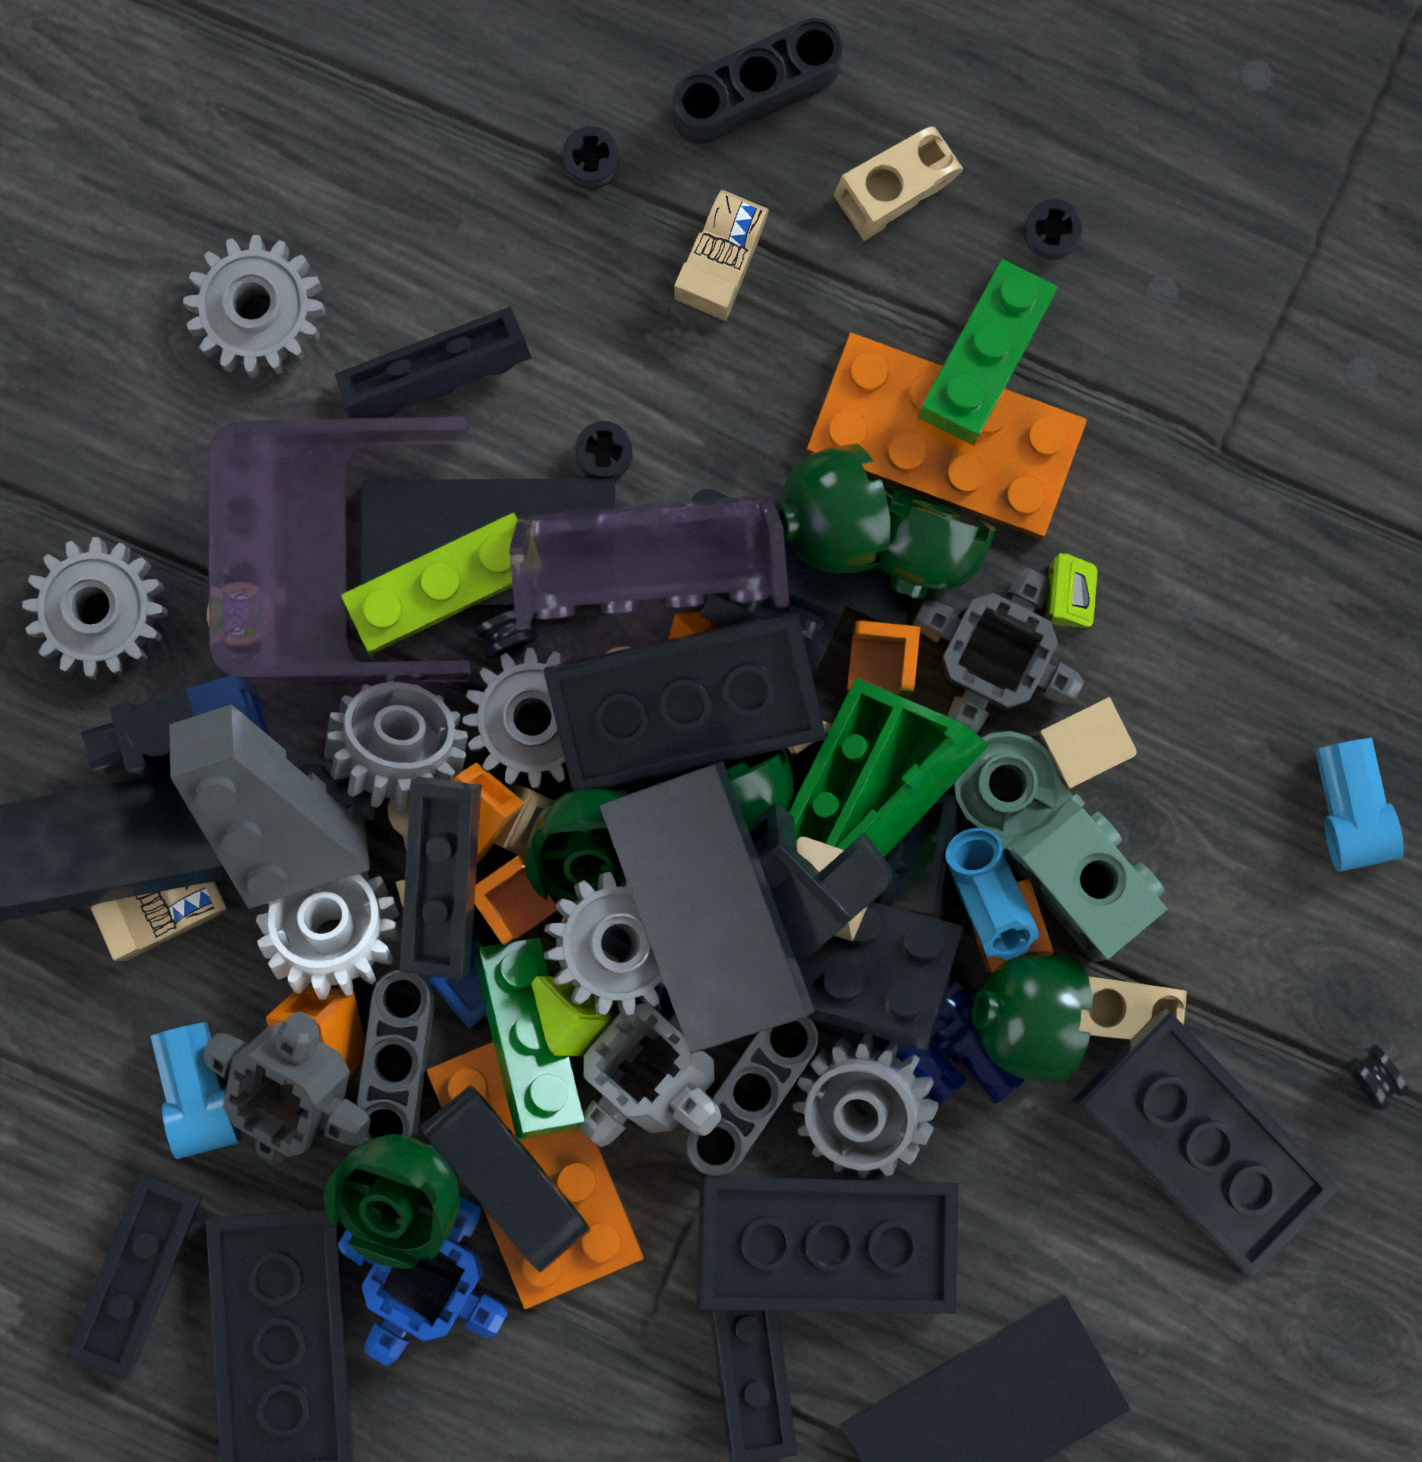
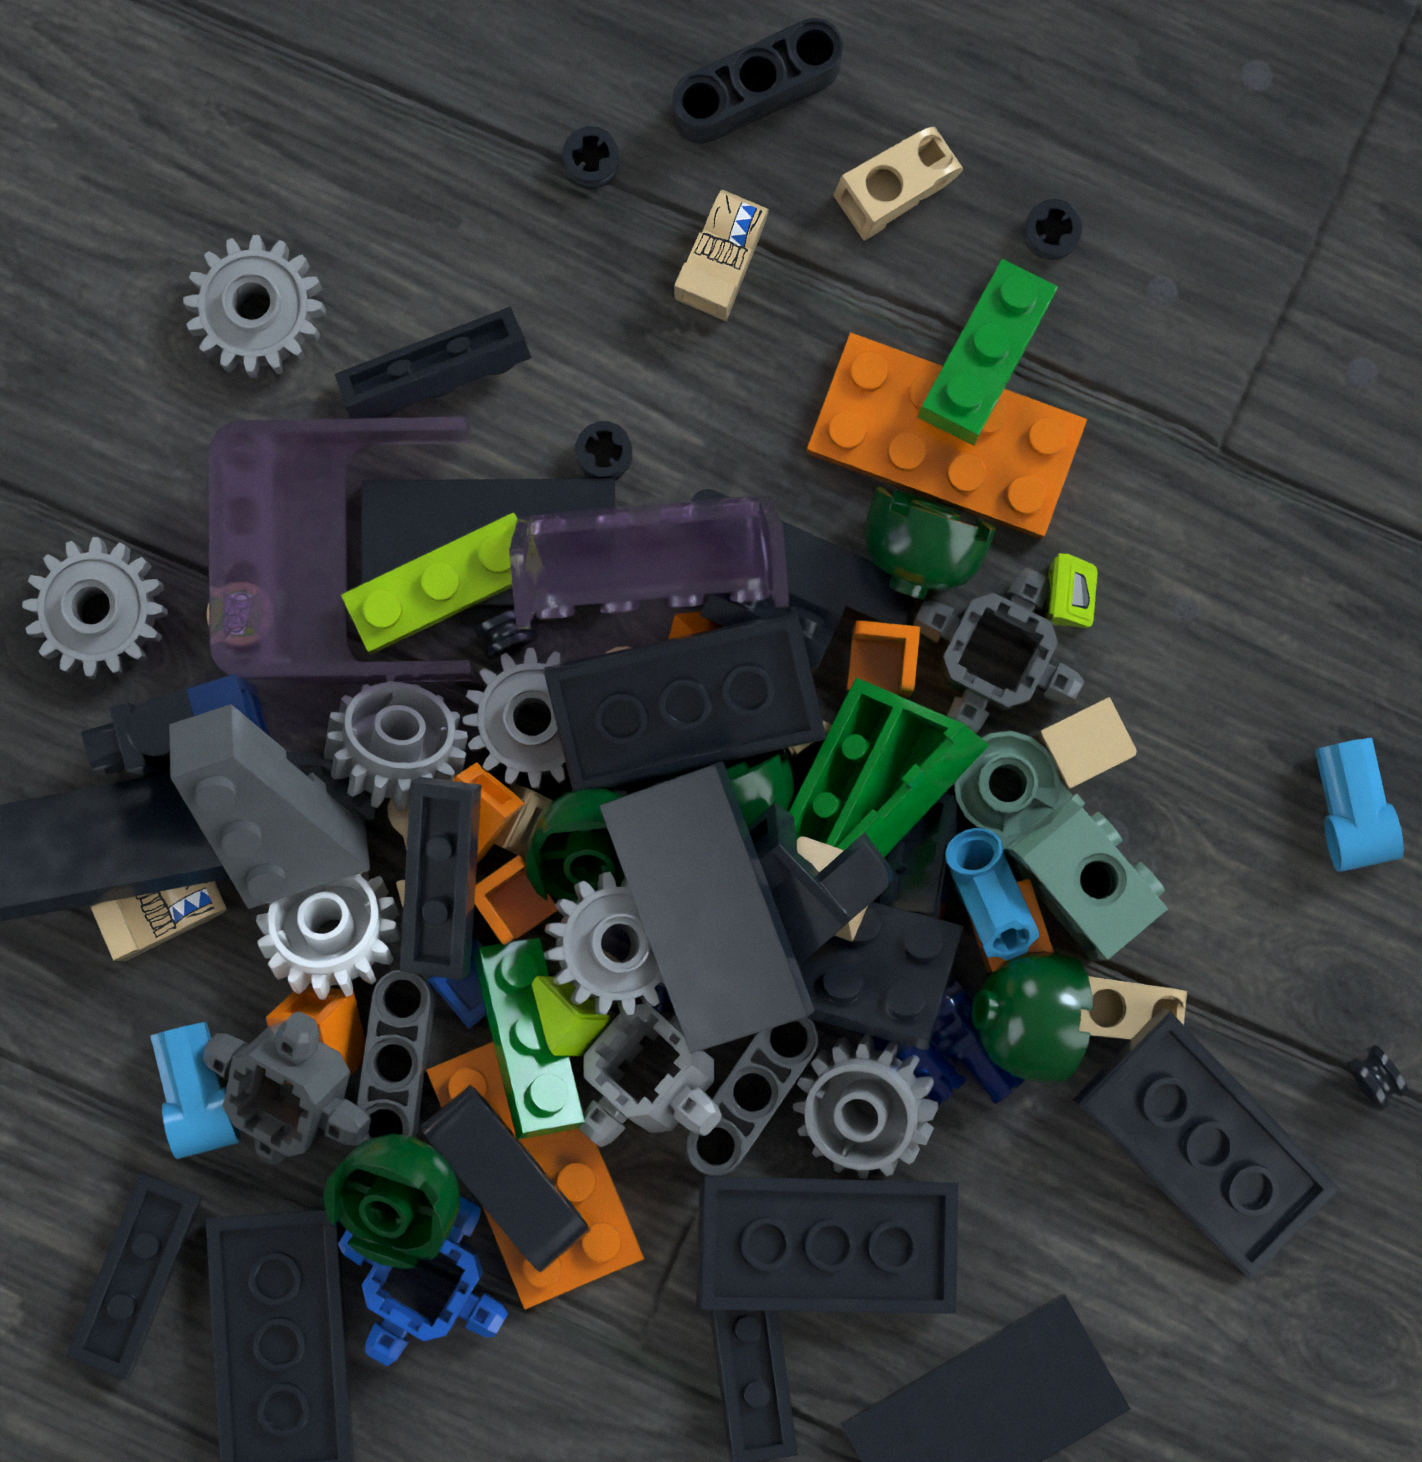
dark green cylinder [774,443,890,573] -> none

